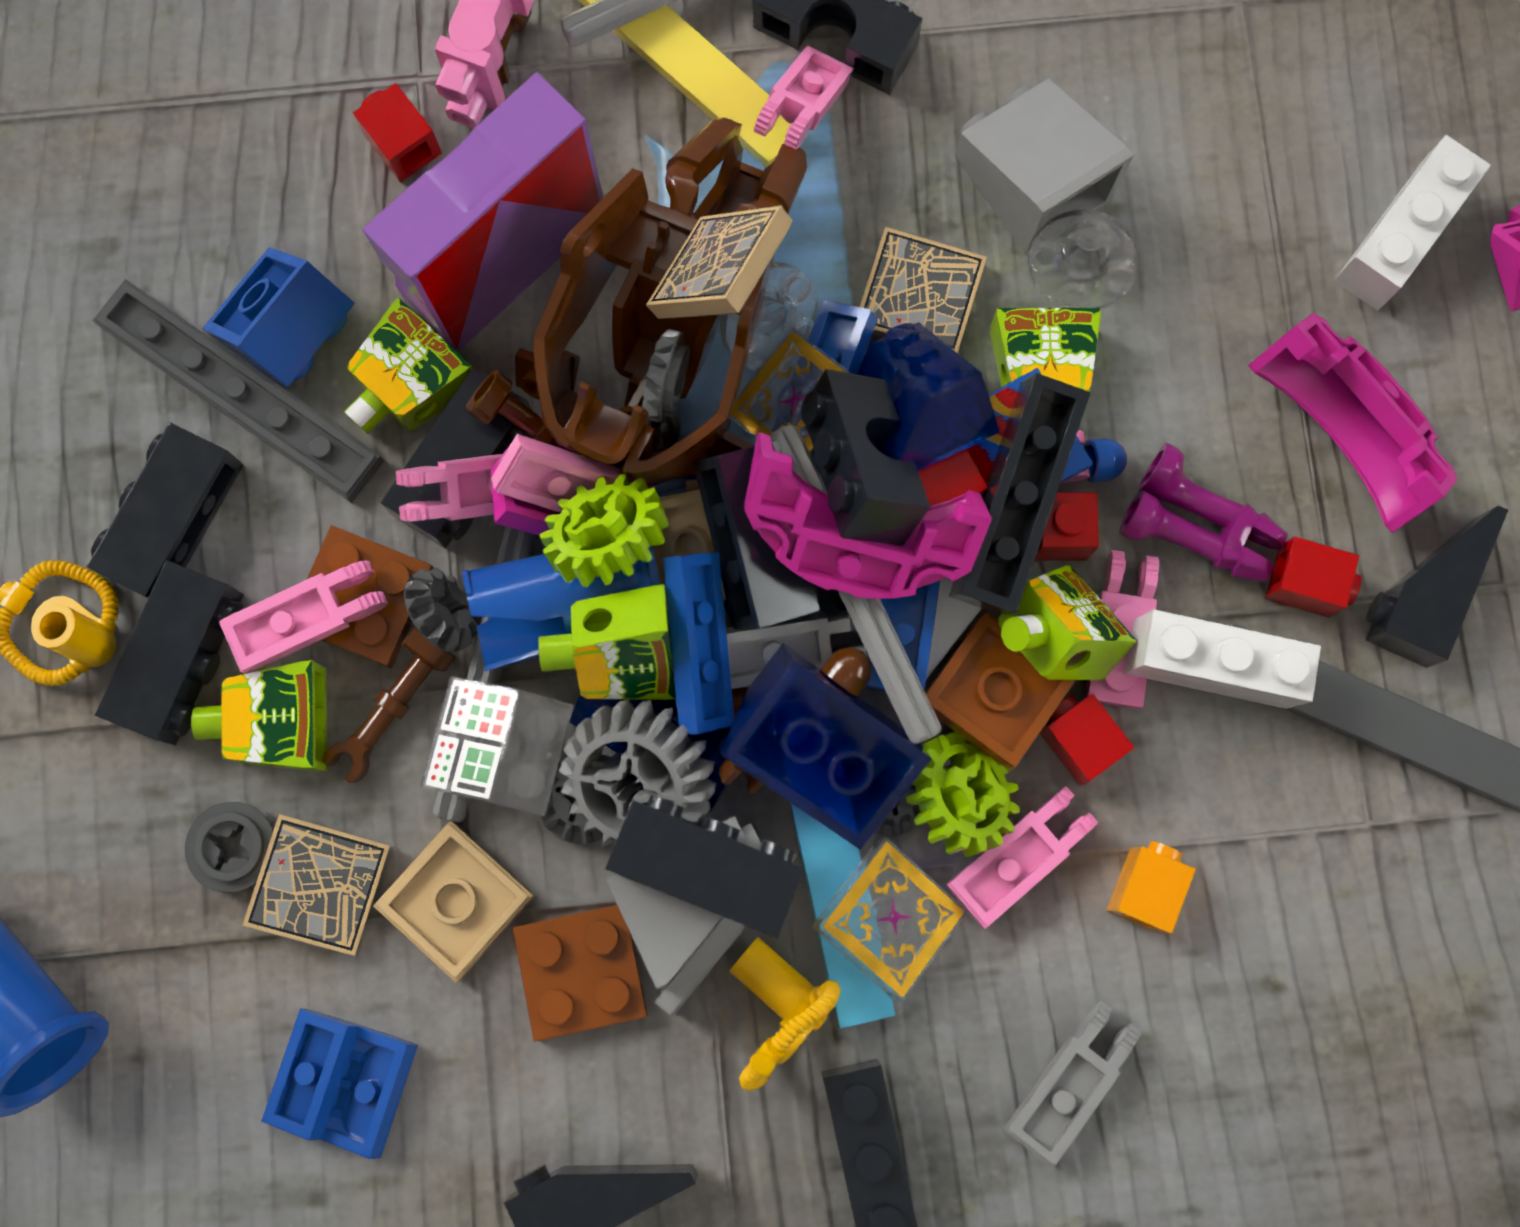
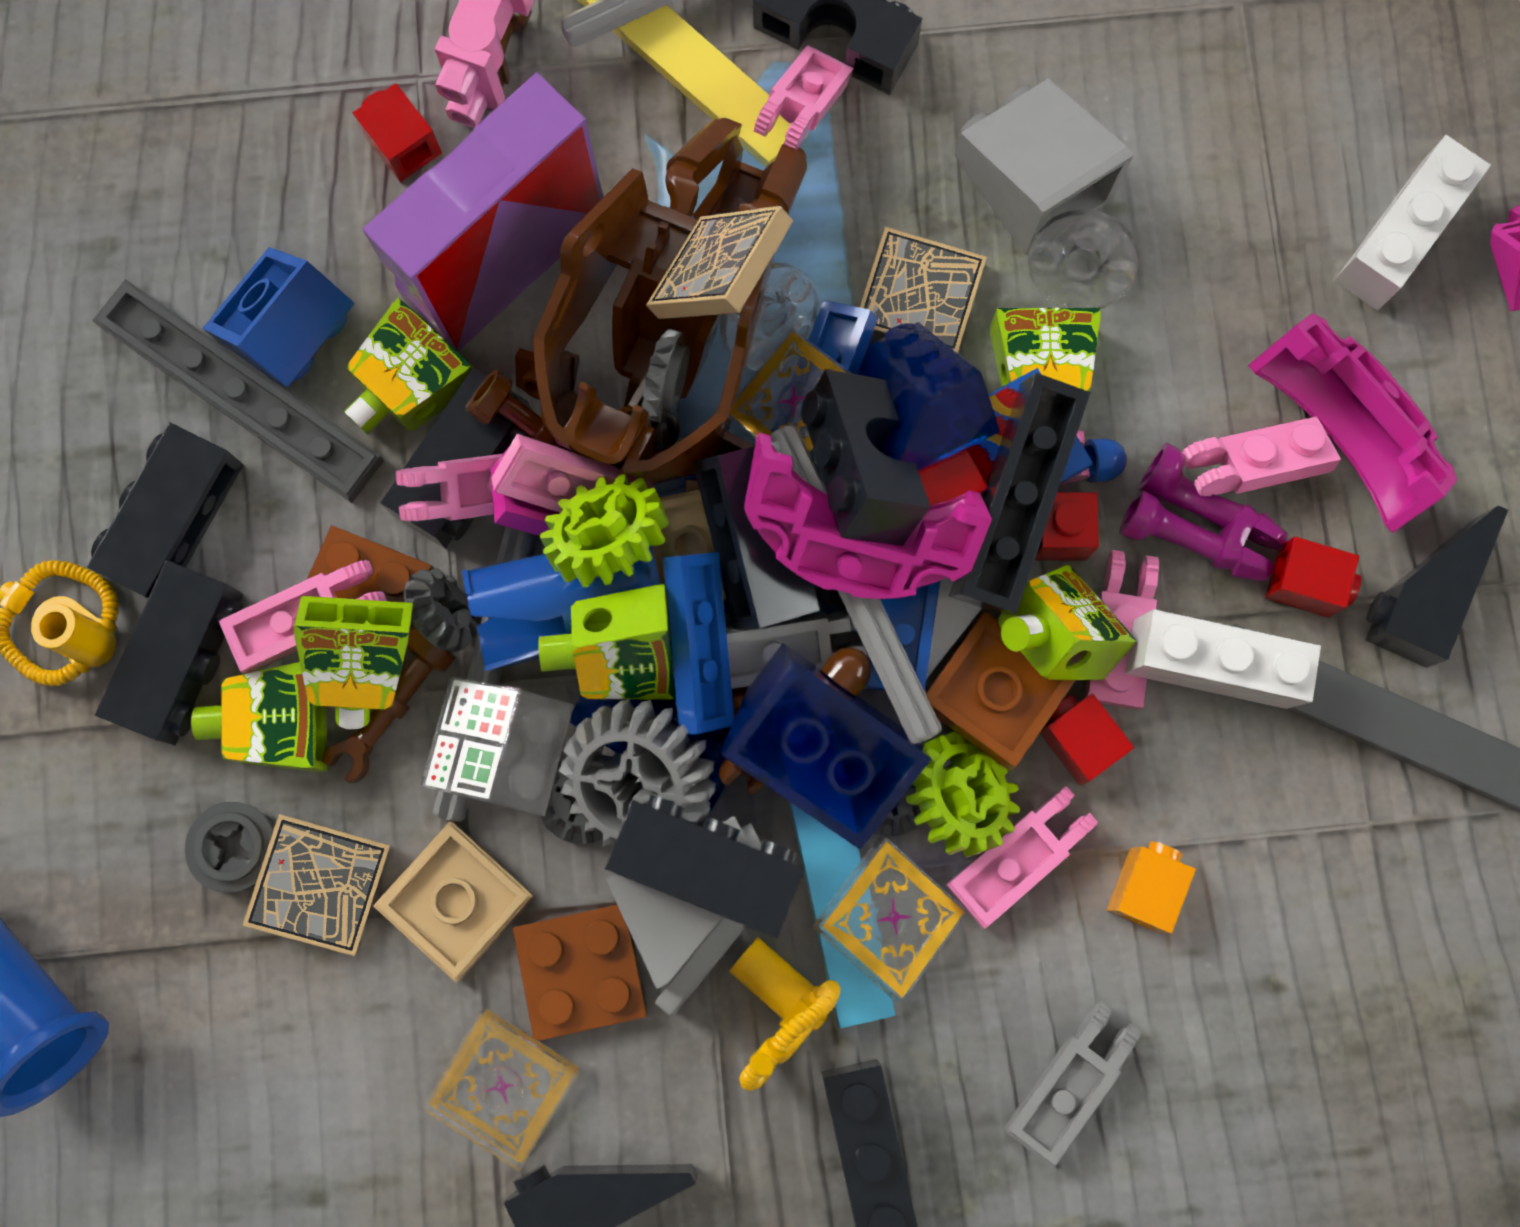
blue slope [261,1008,418,1159] -> none
none -> torso [294,596,413,729]
none -> clear tile [422,1007,581,1171]
none -> bright pink hinge [1182,416,1341,497]

